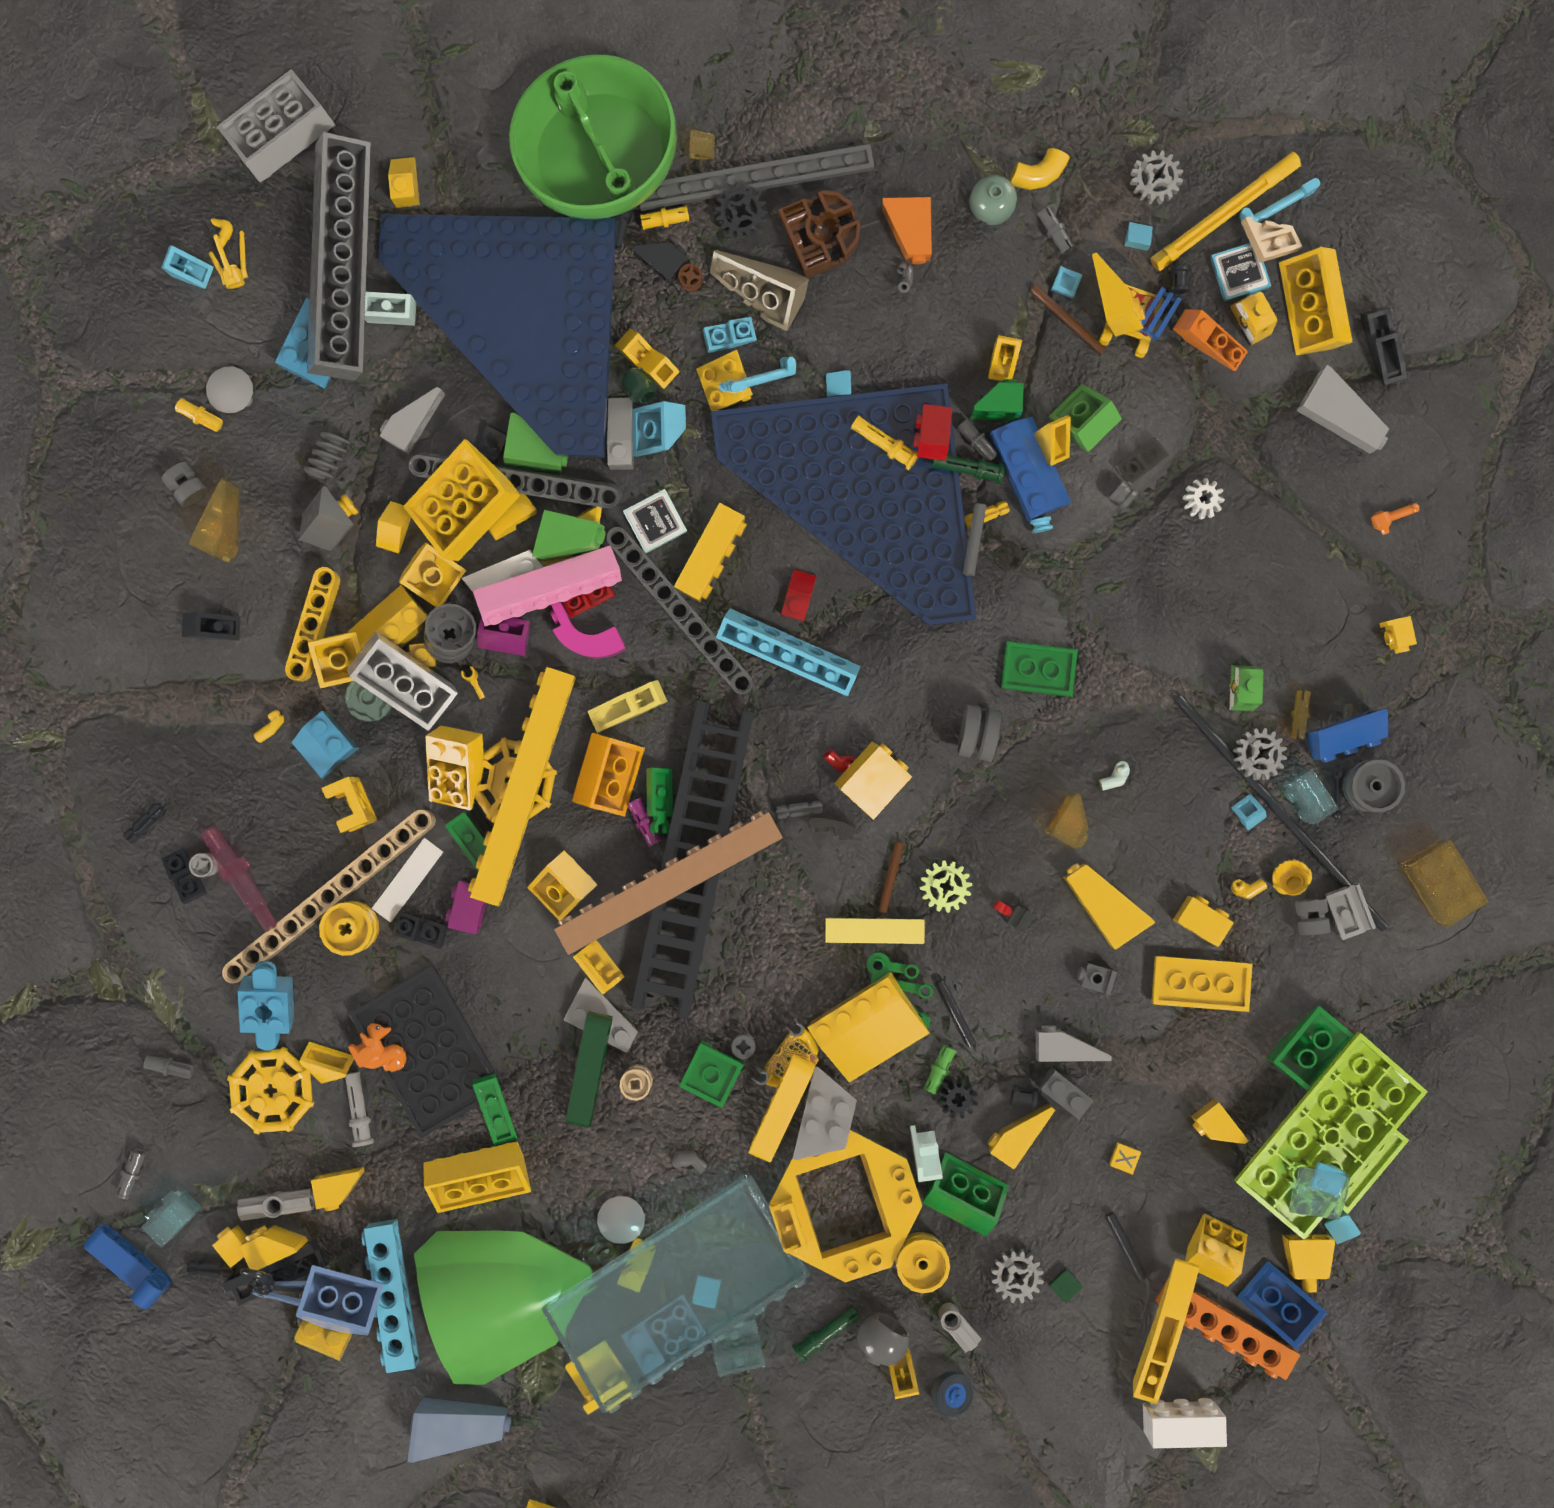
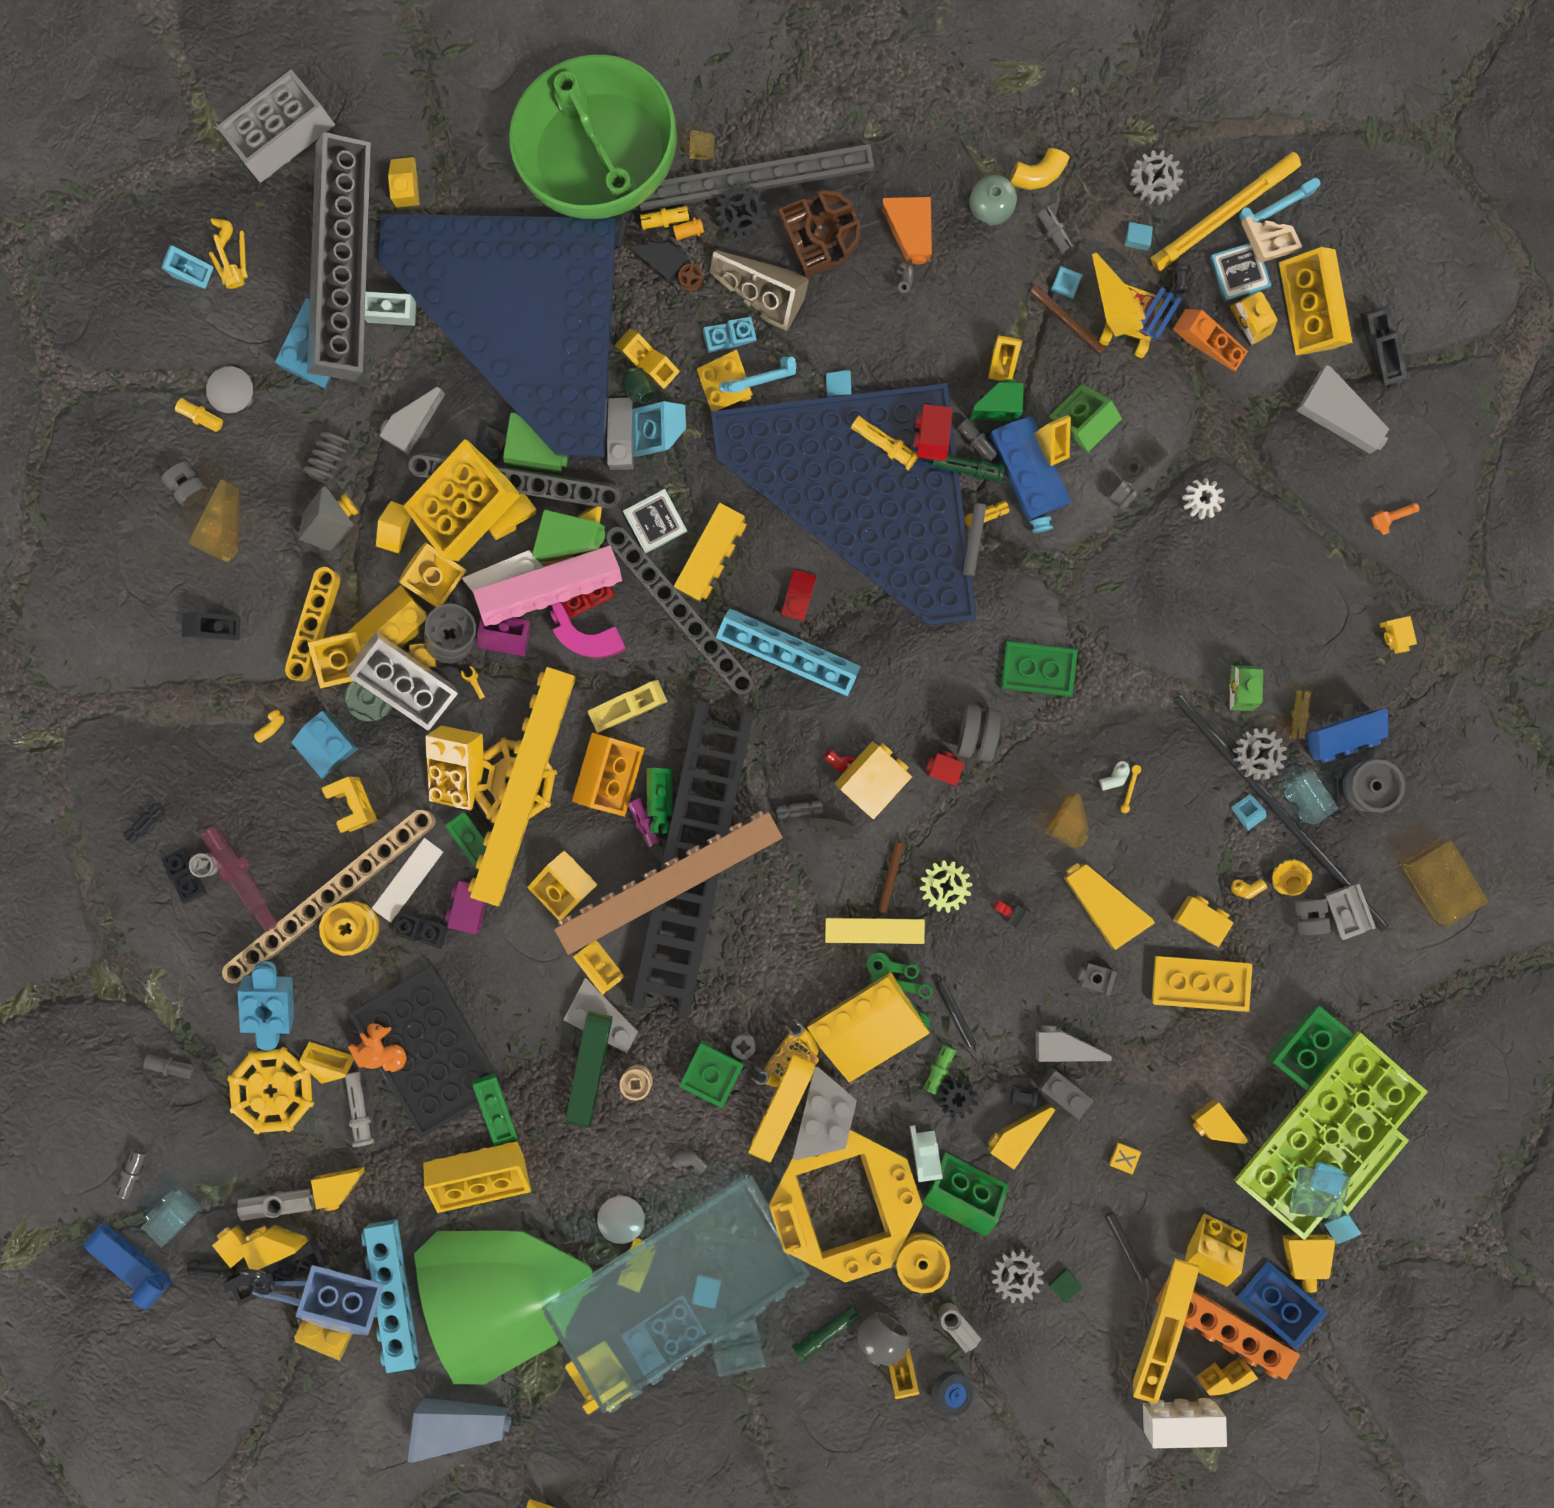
none -> light orange pin [673,217,704,241]
none -> red brick [926,751,965,786]
none -> yellow hinge [1121,765,1141,813]
none -> yellow slope [1196,1356,1258,1395]

